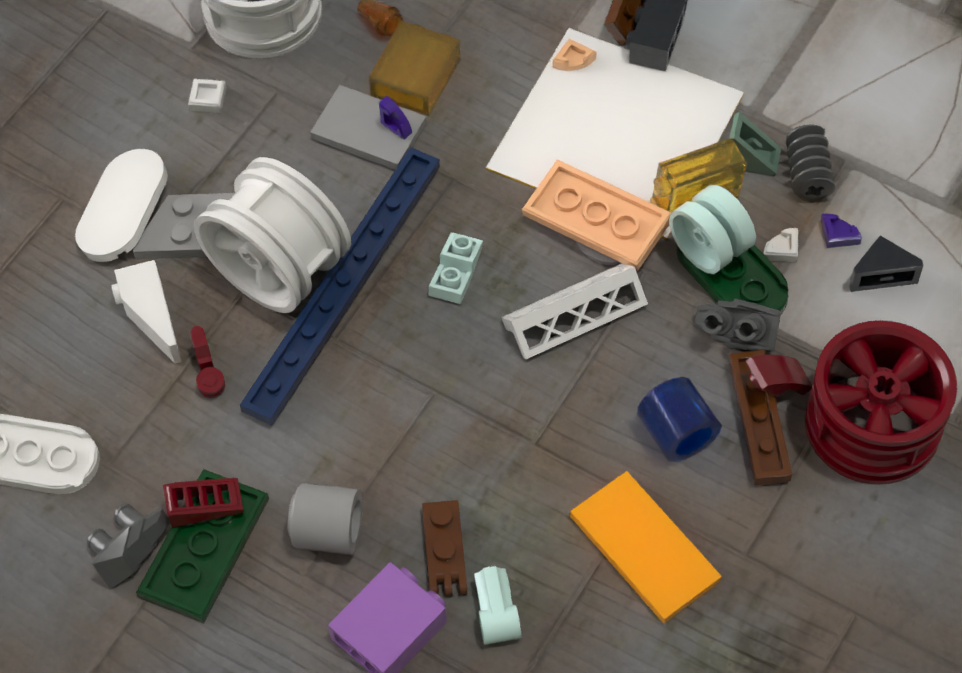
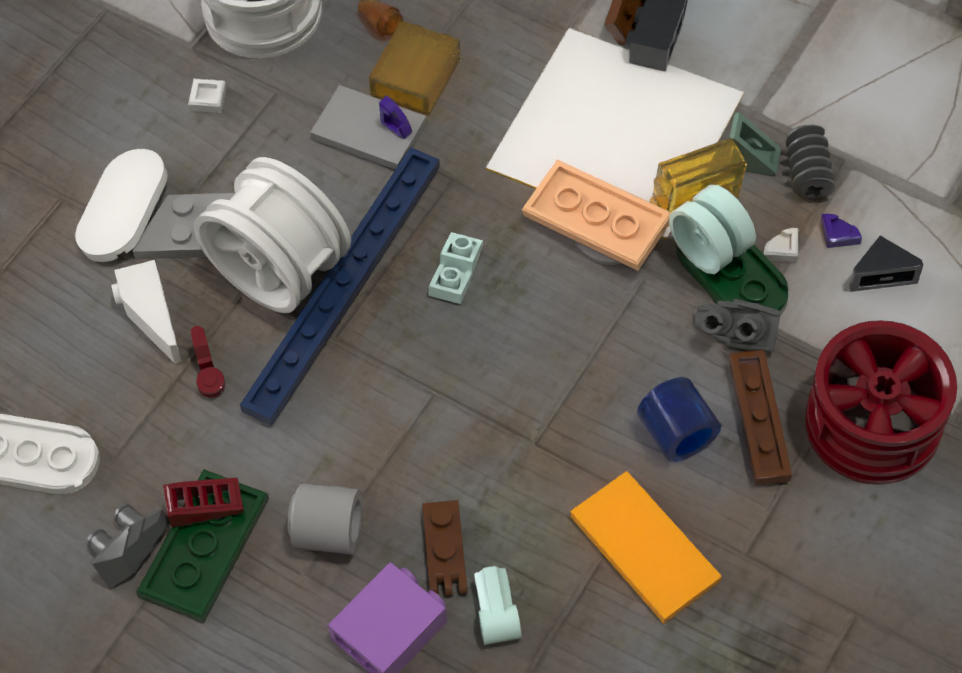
white fence [501,264,648,359] -> none
light nougat tile [553,39,596,71] -> none
dark red slope [746,355,813,396] -> none

